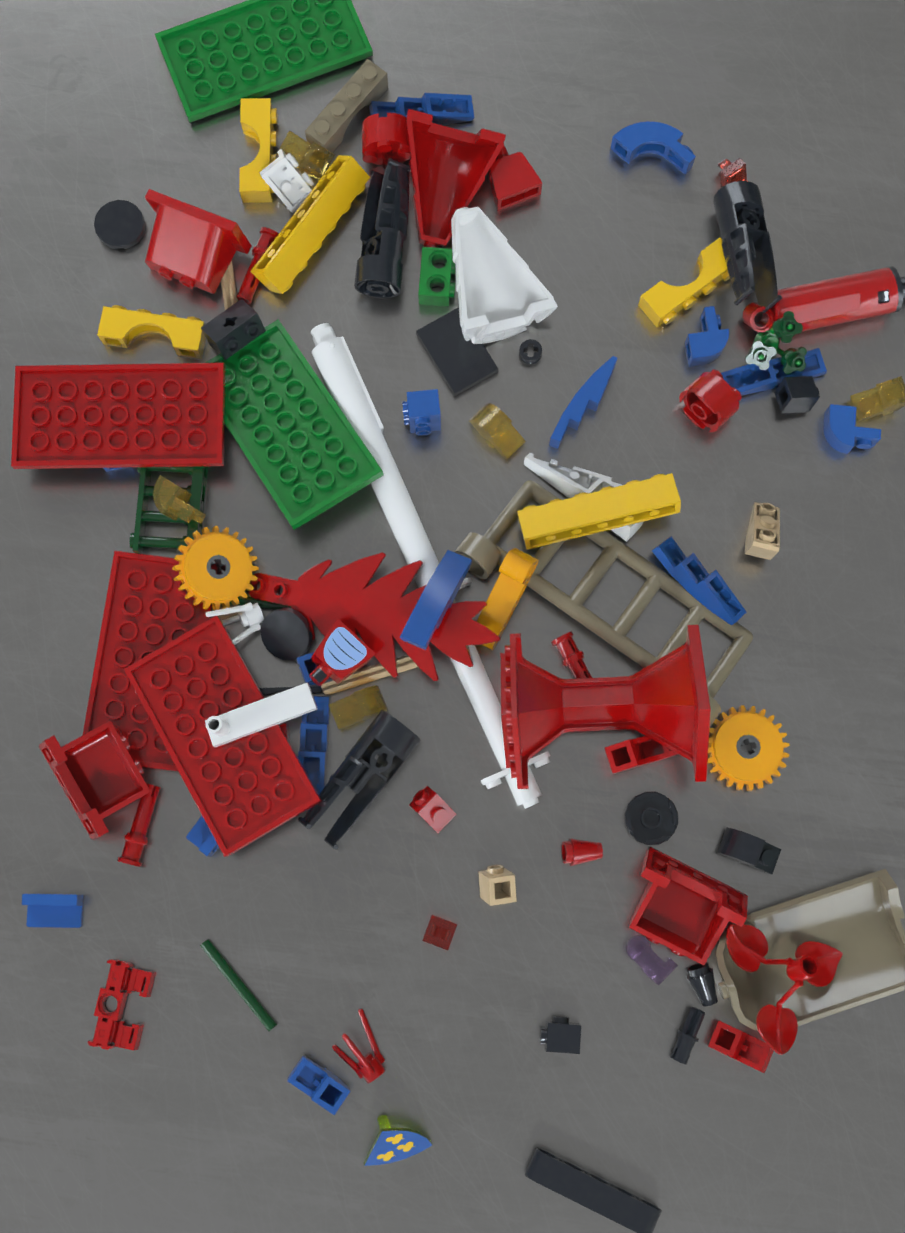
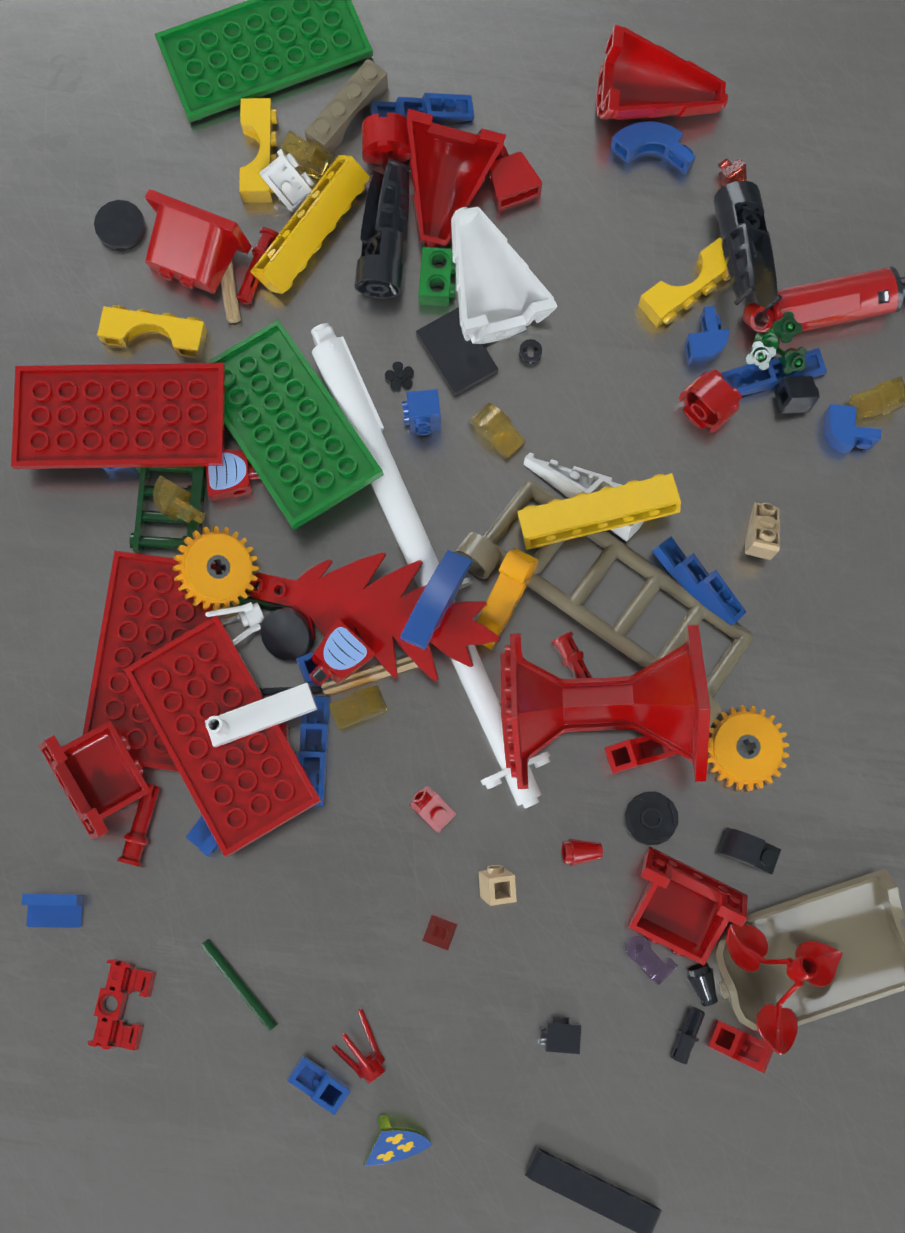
black brick [201,299,266,360] -> none
black piece [298,710,421,850] -> none
blue slope [549,356,617,449] -> none
none -> torso [206,449,260,503]
none -> black plant [385,362,414,391]
none -> red cone [596,25,728,120]

